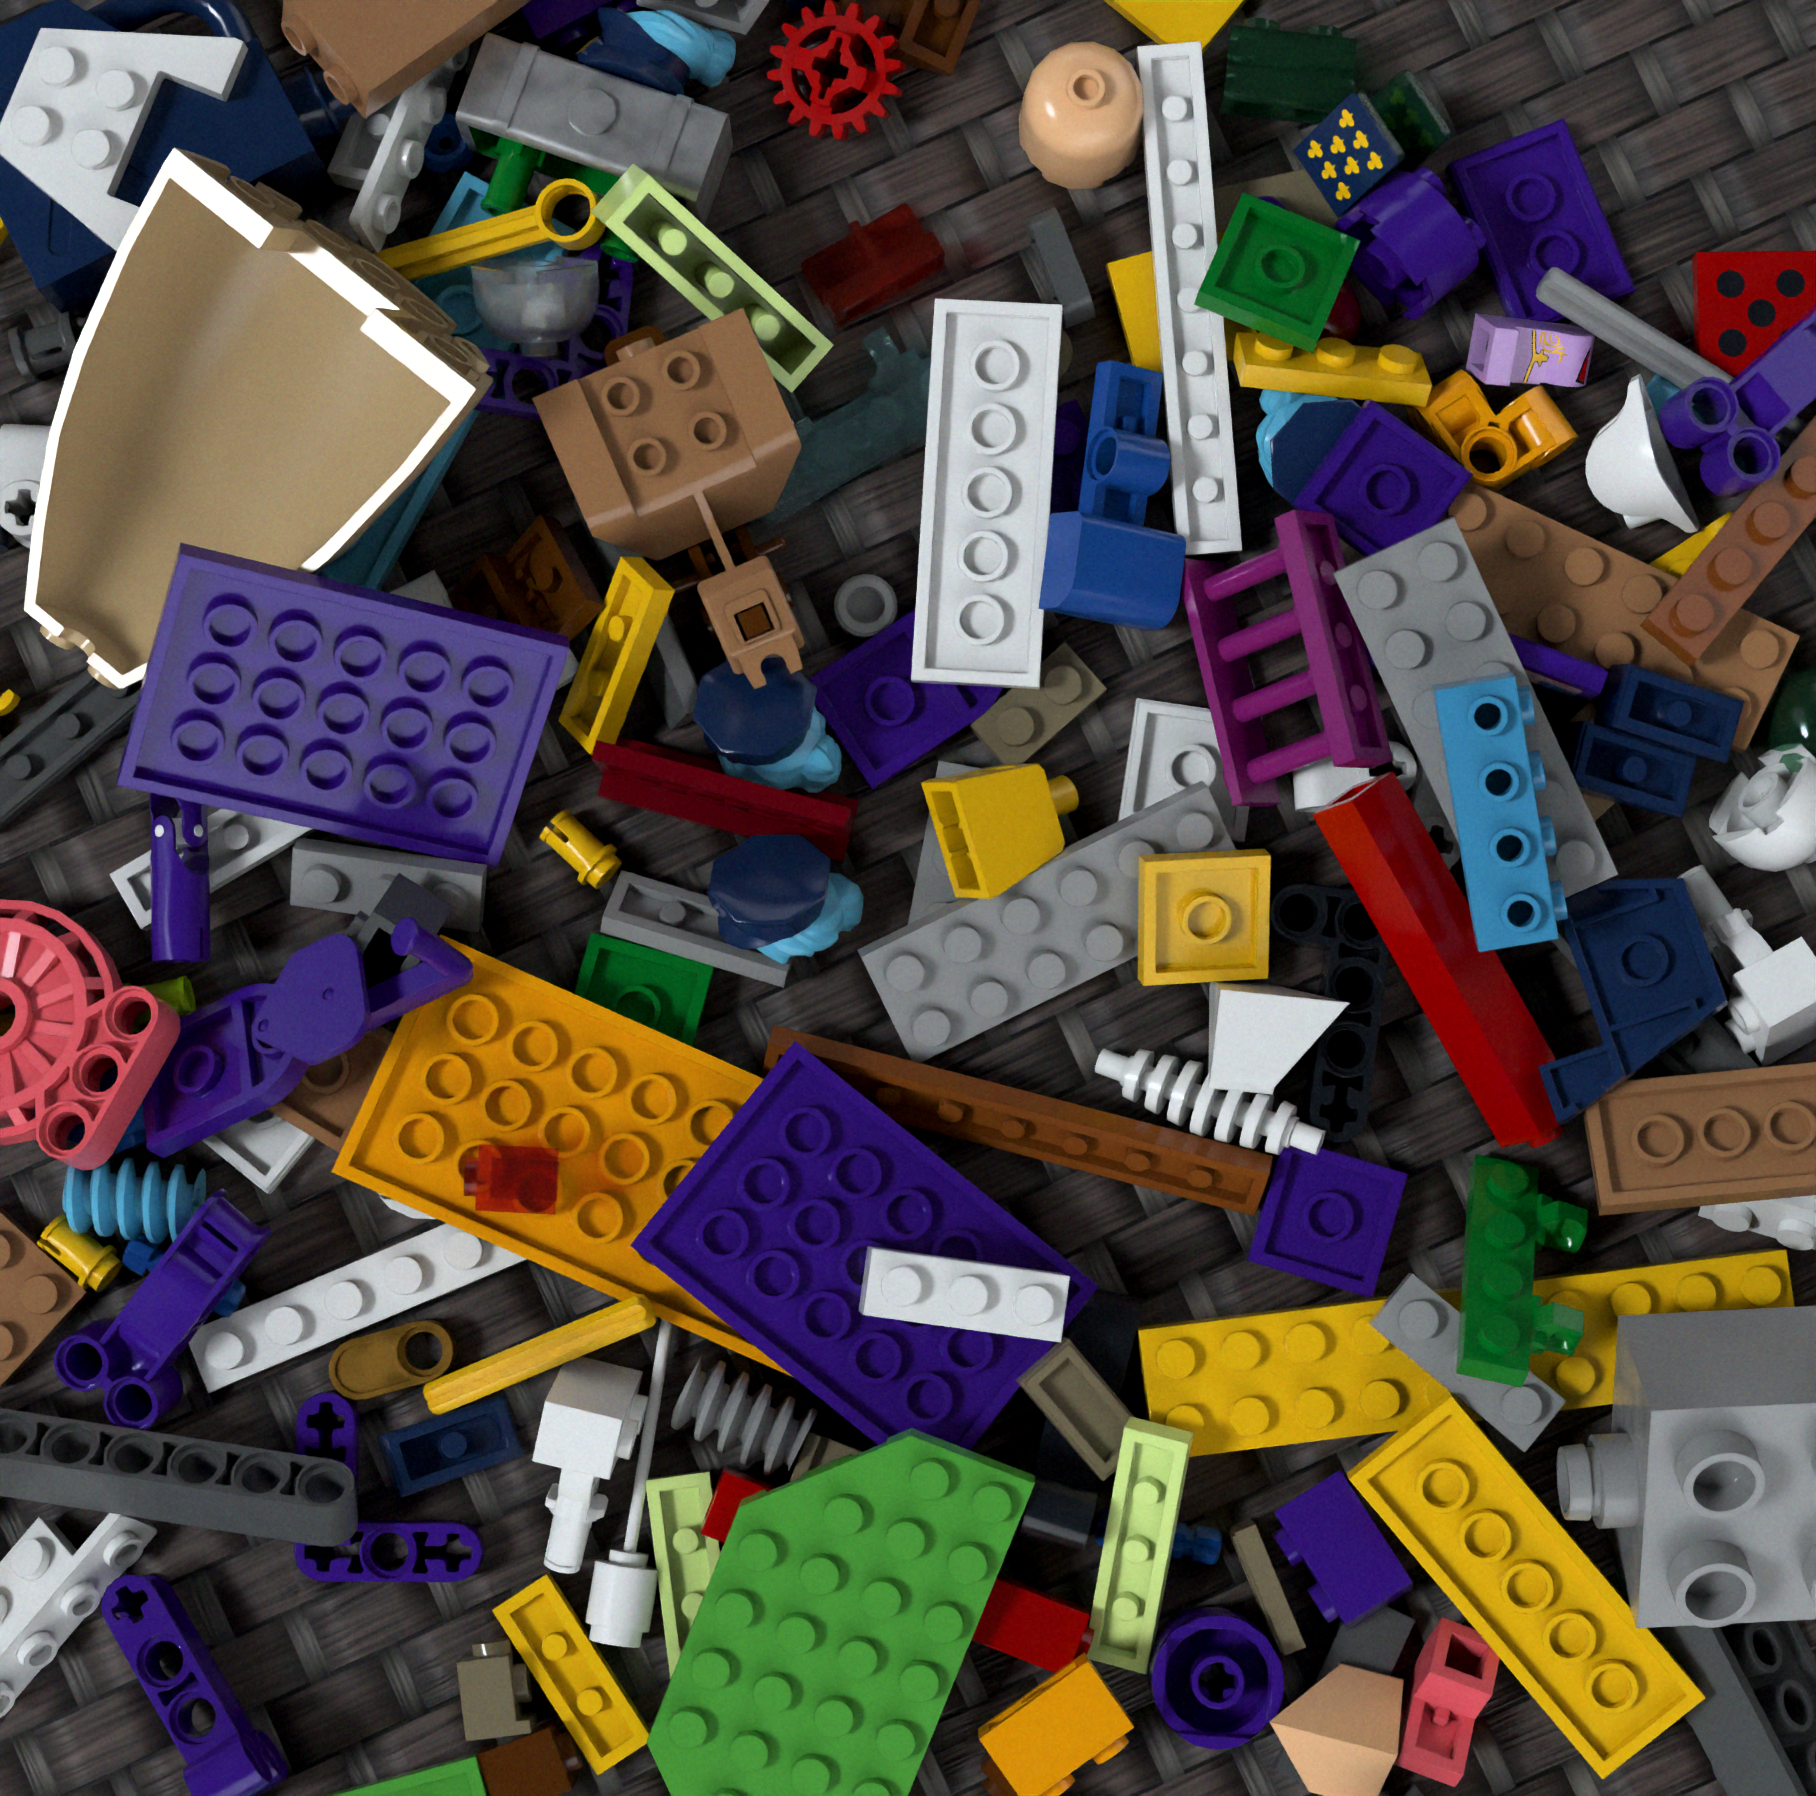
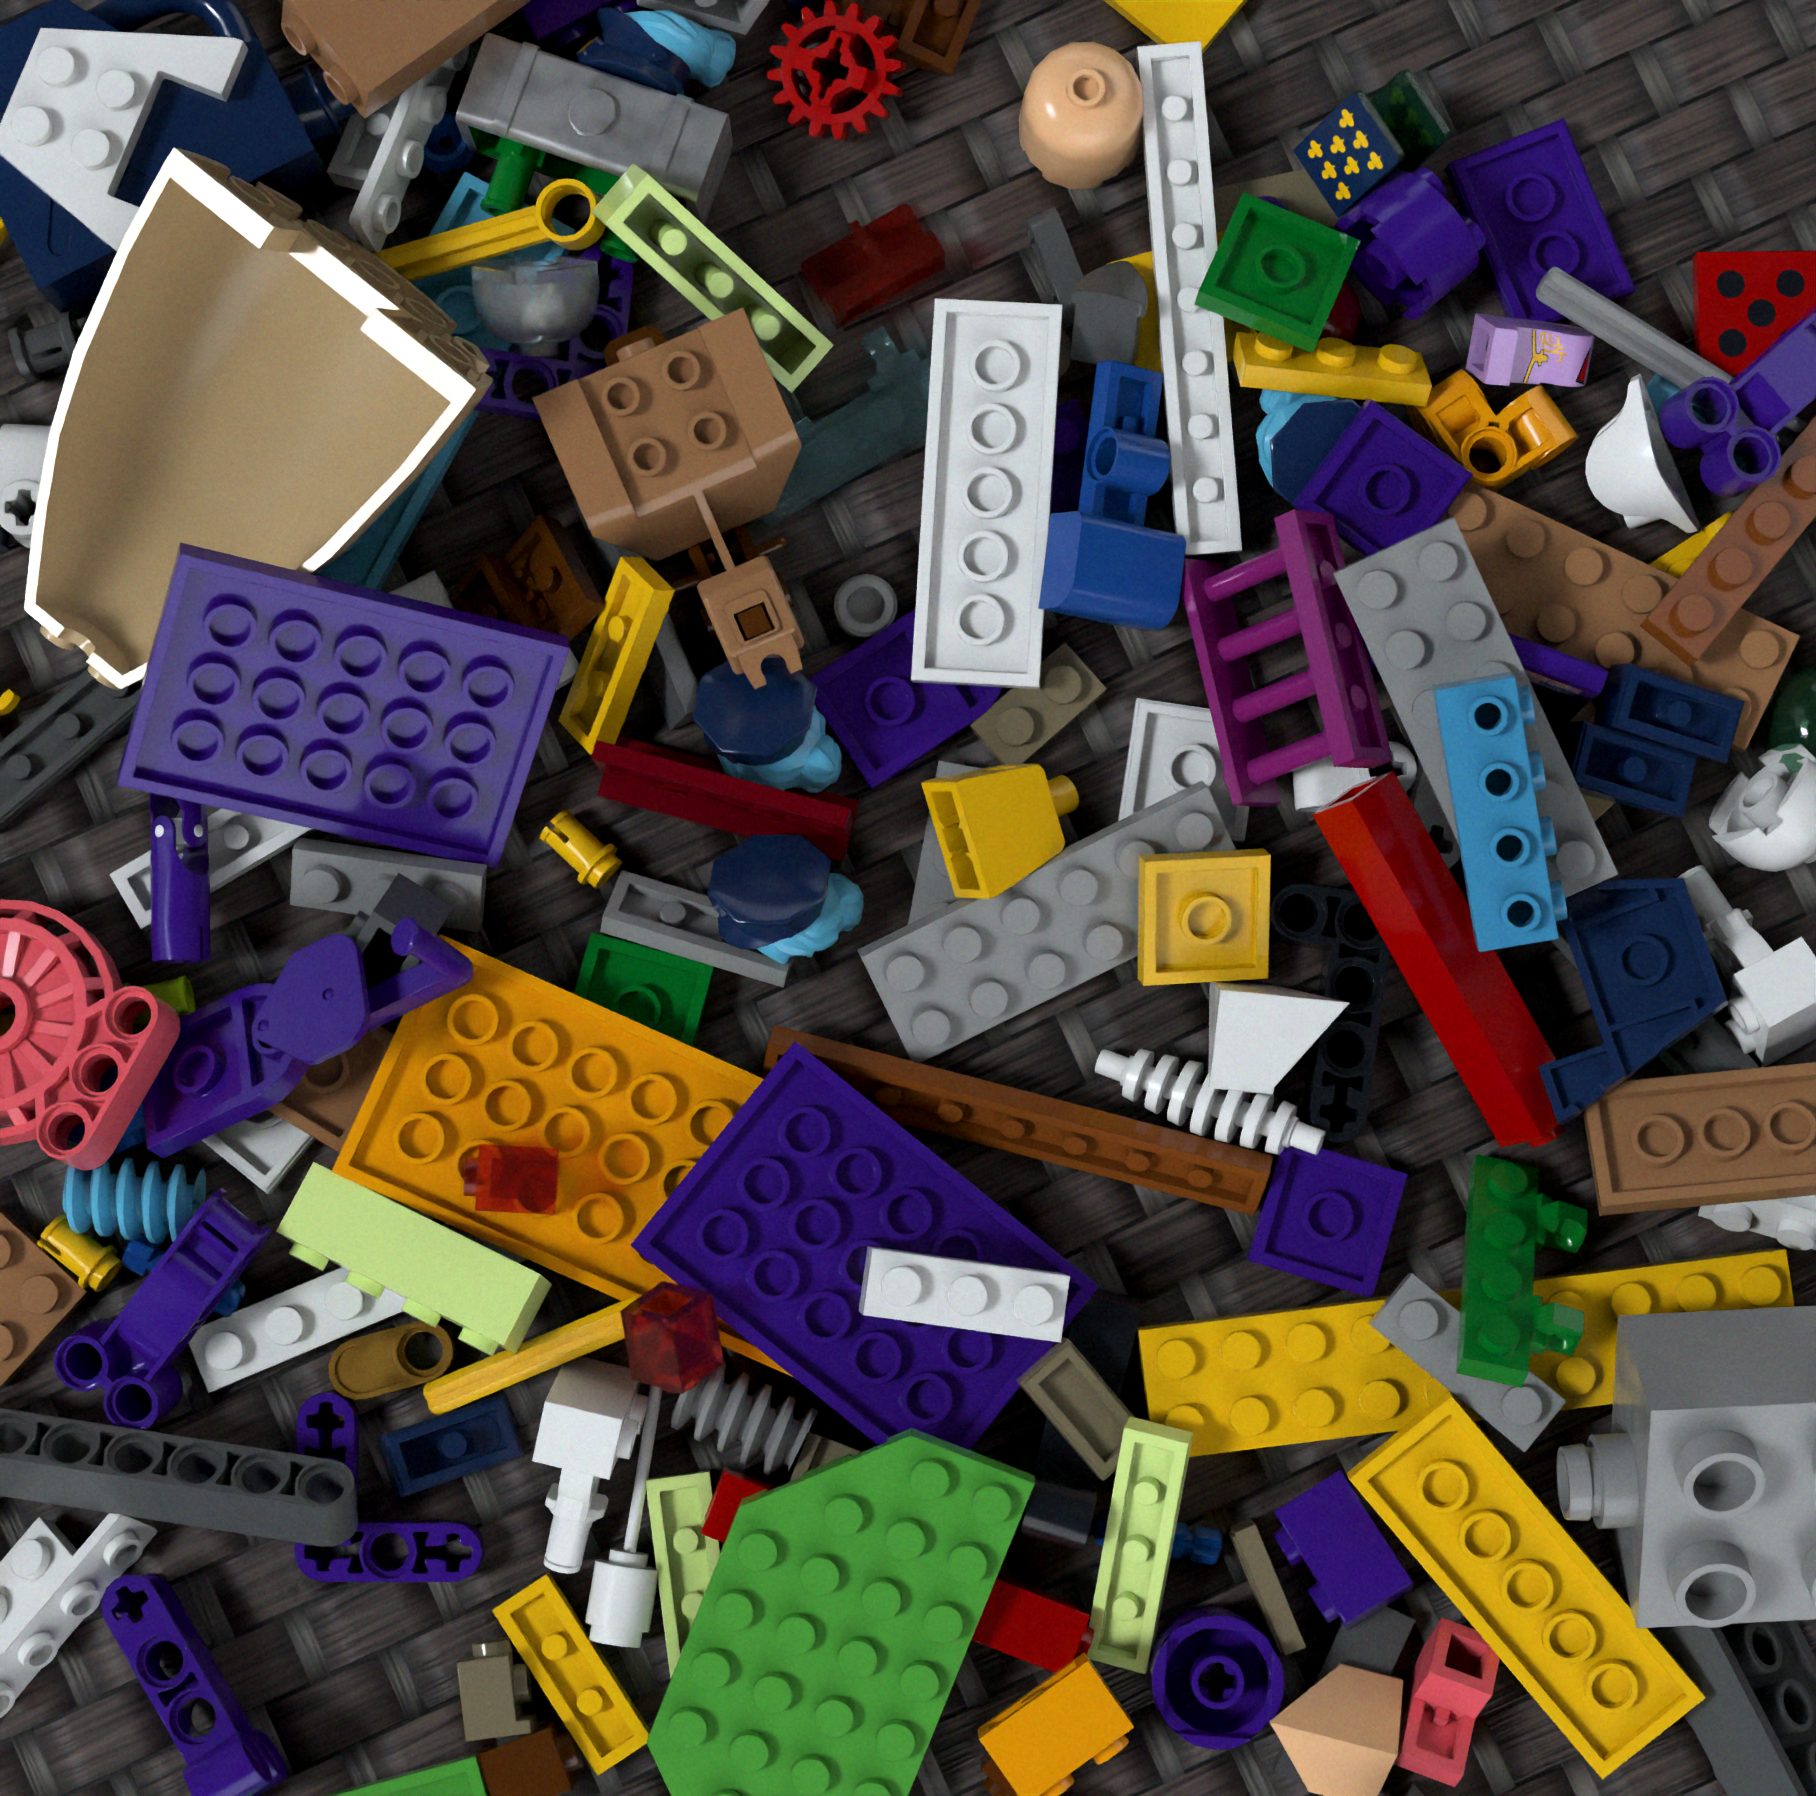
clear green brick [1219,18,1357,125] -> none
none -> yellowish green brick [276,1162,552,1356]
none -> clear red brick [620,1281,724,1394]
none -> dark grey tile [1070,261,1148,366]

